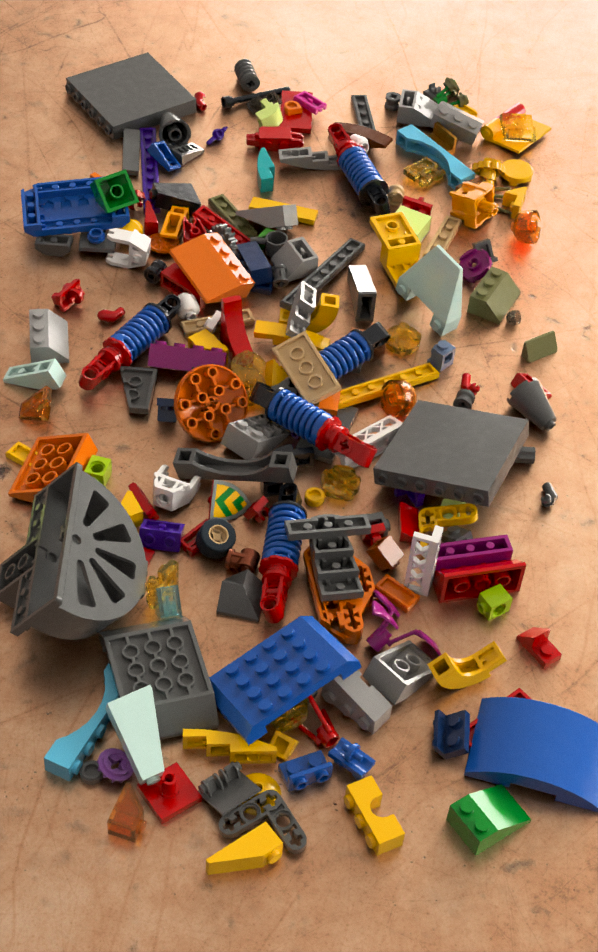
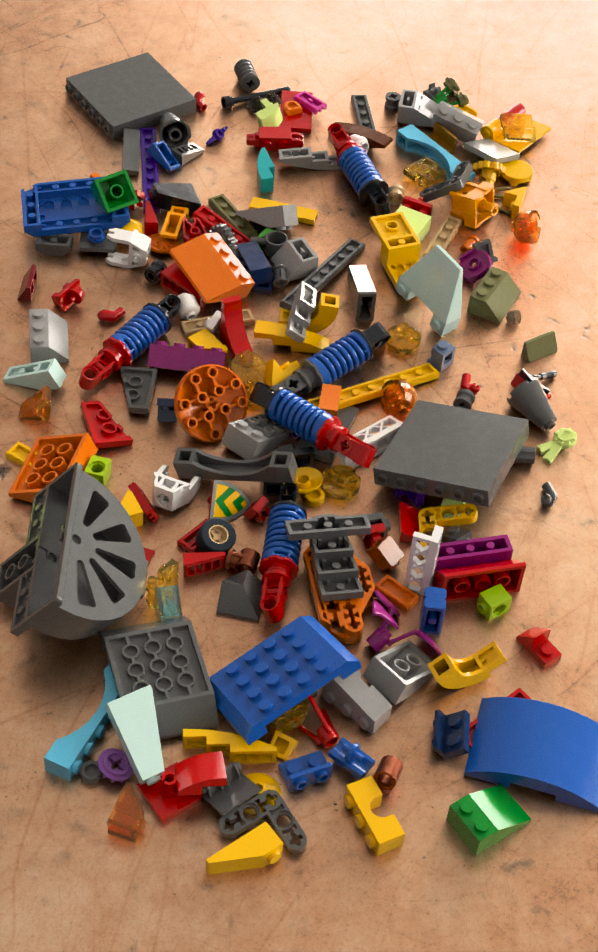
dark purple bracket [139,518,185,552] -> none
tan tile [272,331,342,405] -> none
none -> dark red slope [17,264,37,302]
none -> red wing [80,401,133,448]
none -> red slope [175,751,227,796]
none -> red slope [183,552,226,578]
none -> yellow dish [283,467,323,493]
none -> copper piece [373,755,403,795]
none -> dark grey beam [419,160,473,202]
none -> blue brick [419,587,447,635]
none -> orange pin [460,235,480,254]
none -> light grey tile [463,138,520,163]
none -> piece [519,368,557,394]
none -> yellowish green piece [536,428,577,464]

